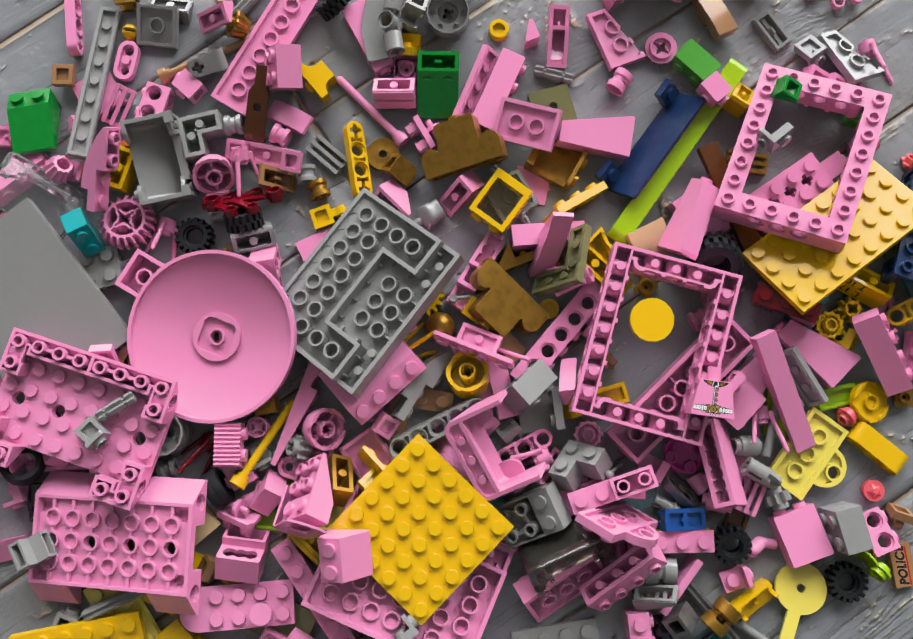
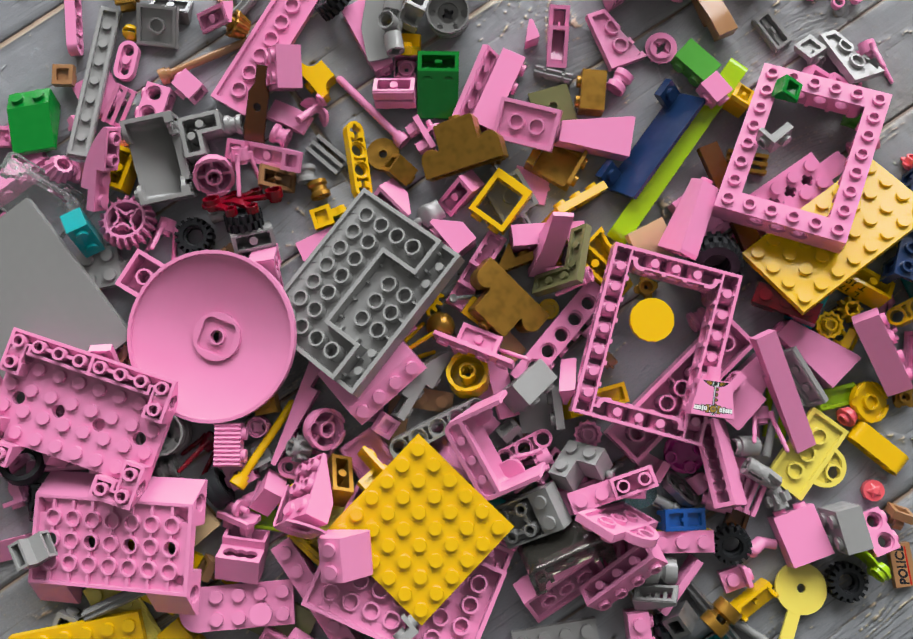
light grey bracket [74,415,111,450] -> none
light grey axle [94,391,138,422] -> none
light grey piece [187,46,229,77] -> none
yellow tile [489,19,509,42] -> none
none -> bright pink plant [295,93,329,127]
none -> bright pink slope [430,219,477,256]
none -> pearl gold brick [574,69,607,117]

